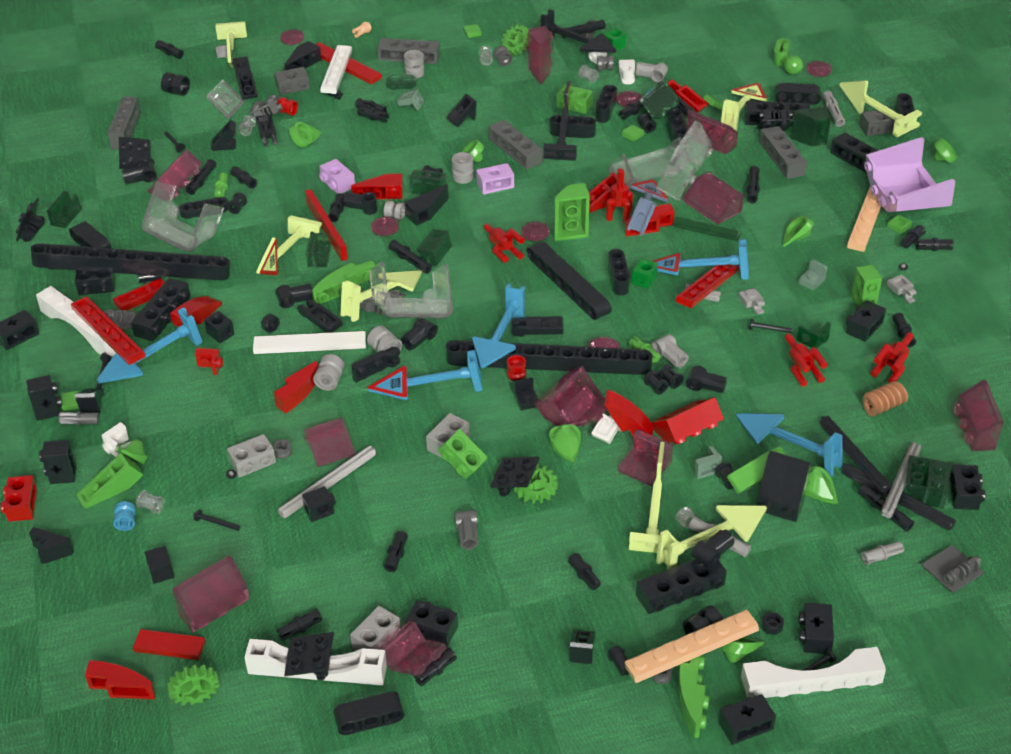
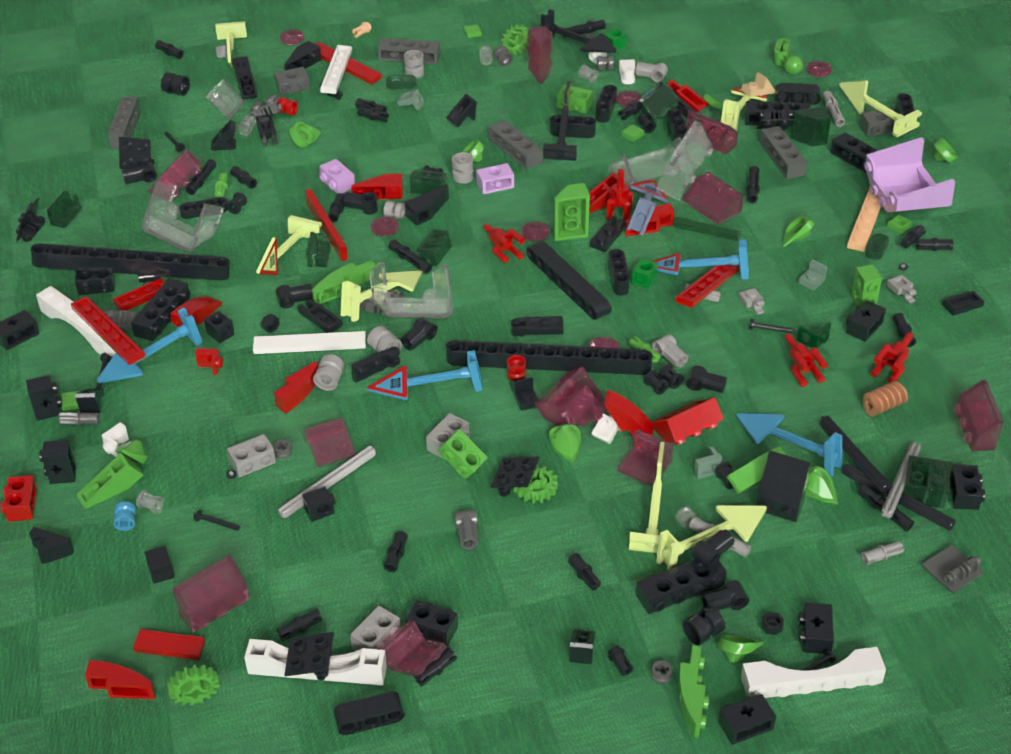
black beam [69,221,111,248] -> none
dark azure piece [472,283,525,368] -> none
light nougat plate [625,610,759,683] -> none
none -> black hinge [590,216,626,252]
none -> black piece [701,580,749,610]
none -> tan slope [741,72,775,97]
none -> clear green plate [865,233,889,260]
none -> black tile [942,291,985,316]

